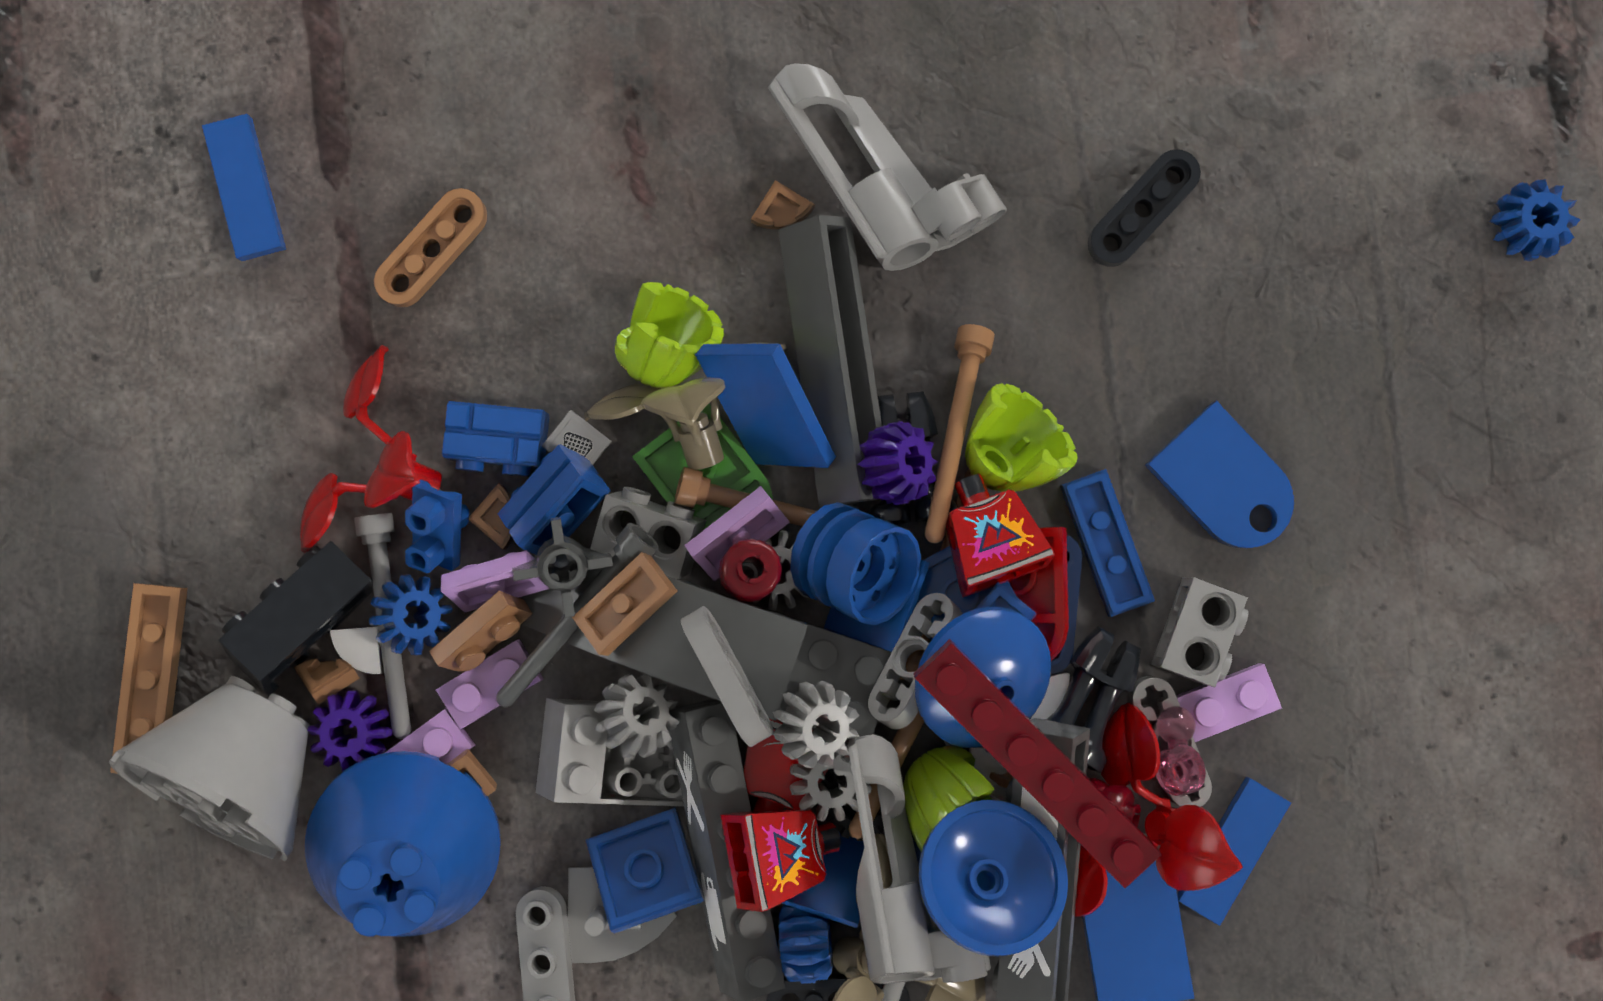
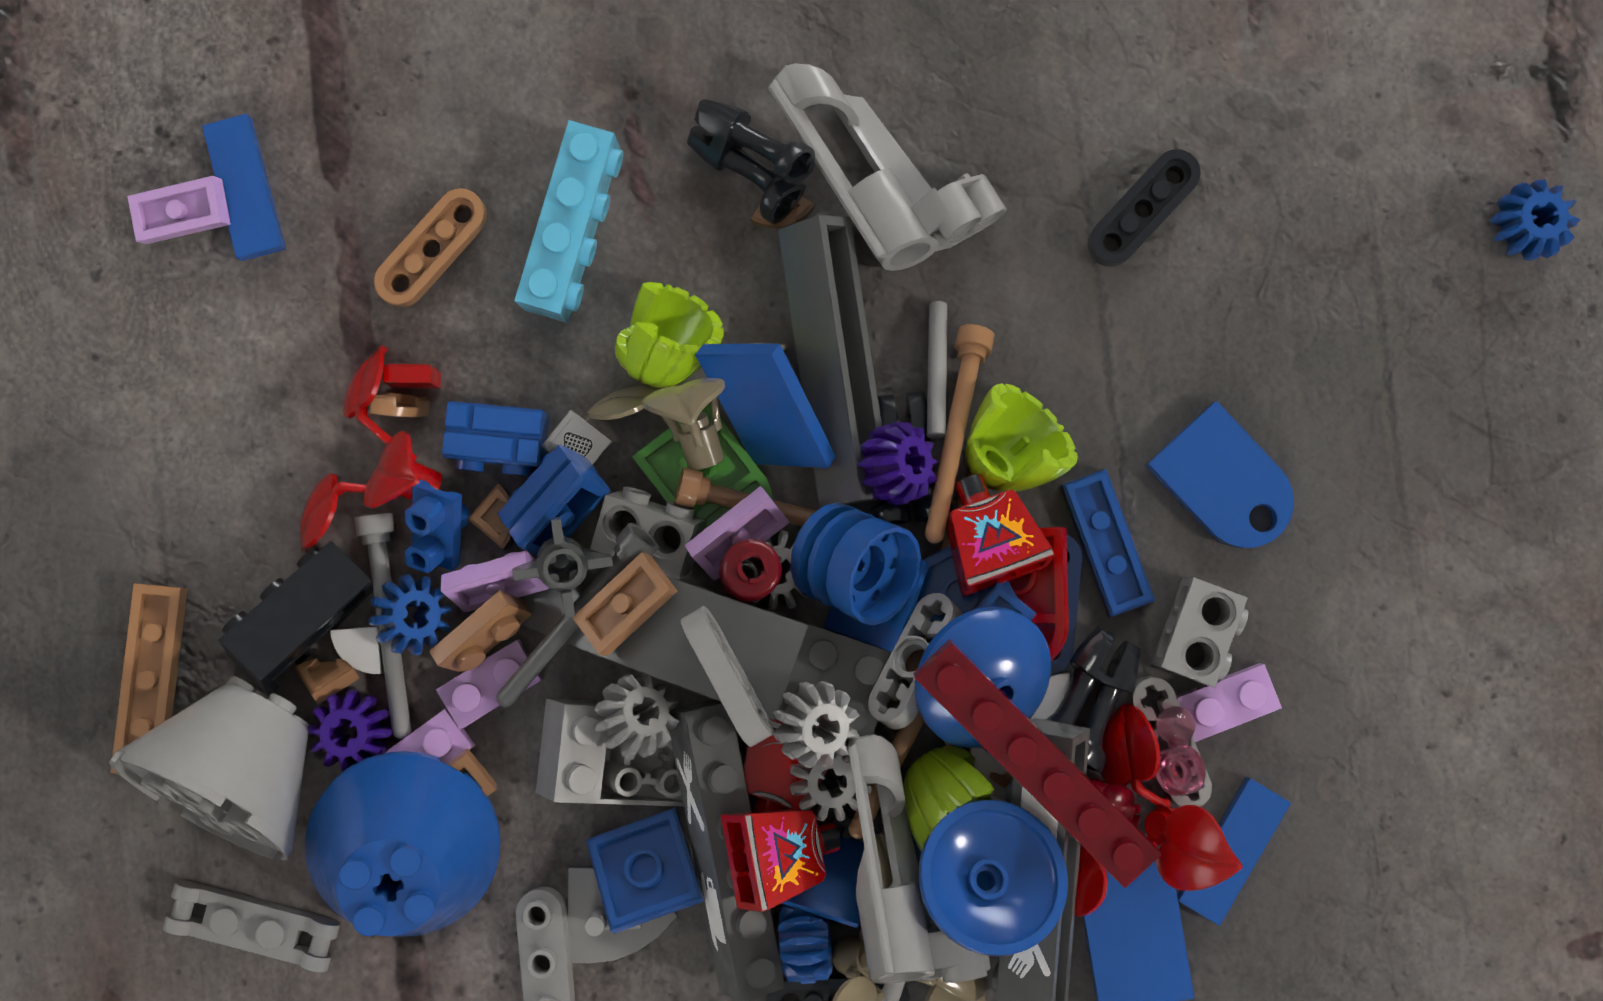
none -> lavender plate [127,176,231,244]
none -> light grey plate [162,880,341,973]
none -> medium nougat tile [370,391,431,417]
none -> red tile [383,364,441,389]
none -> medium azure brick [514,120,623,323]
none -> black piece [686,99,815,224]
none -> light grey bar [927,301,947,439]

